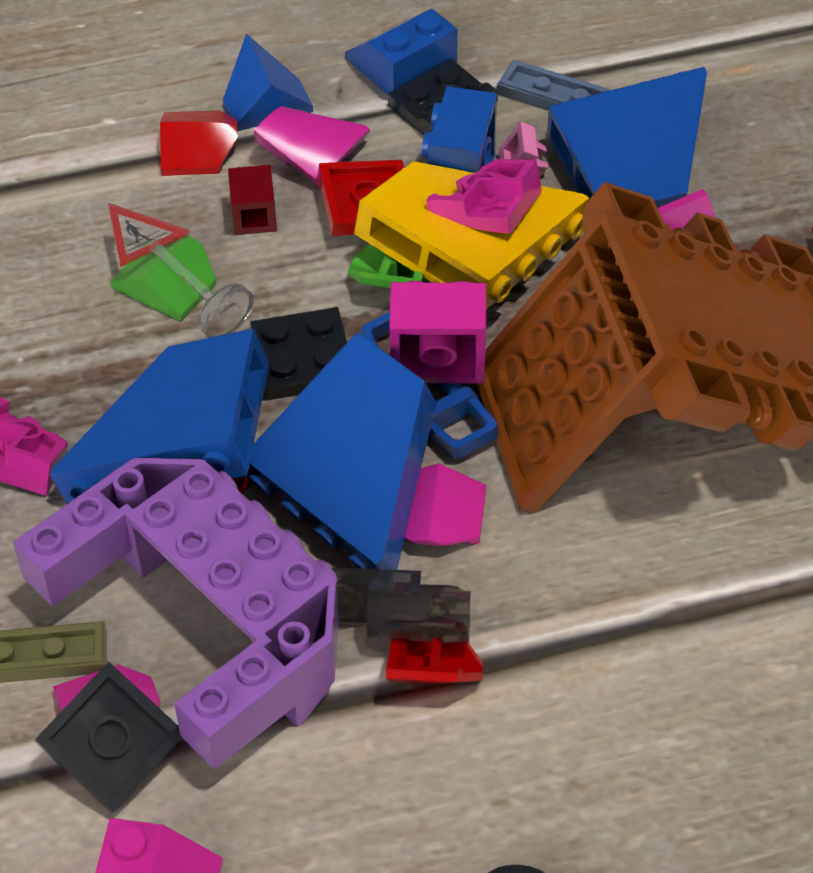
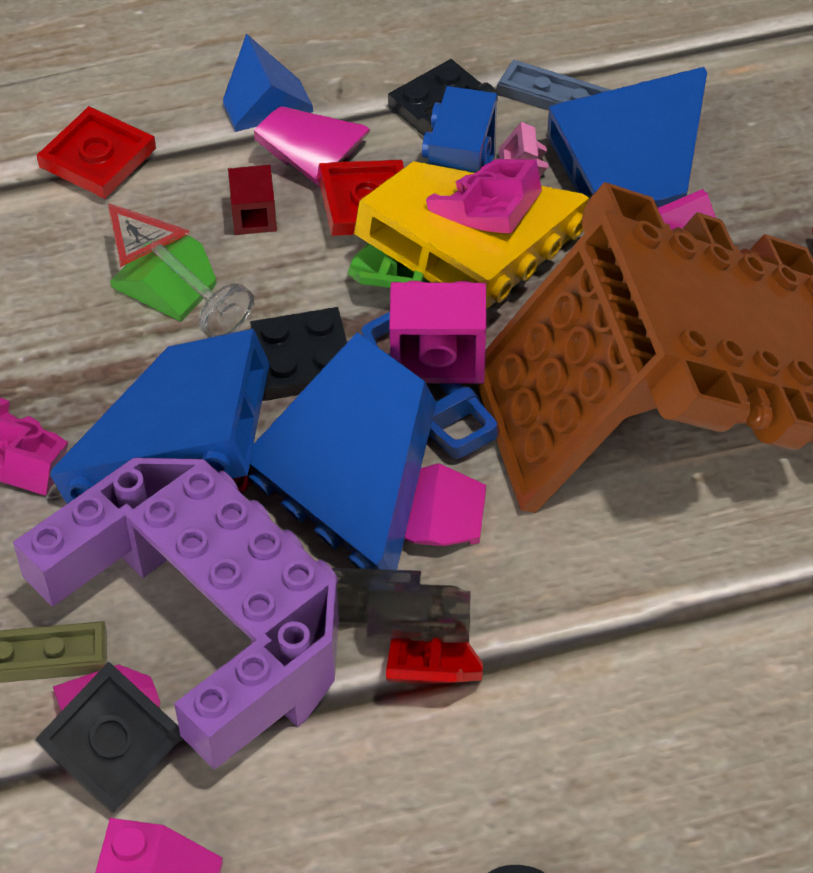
red slope [160,110,238,176] -> none
blue slope [345,9,458,95] -> none
none -> red plate [36,106,156,199]

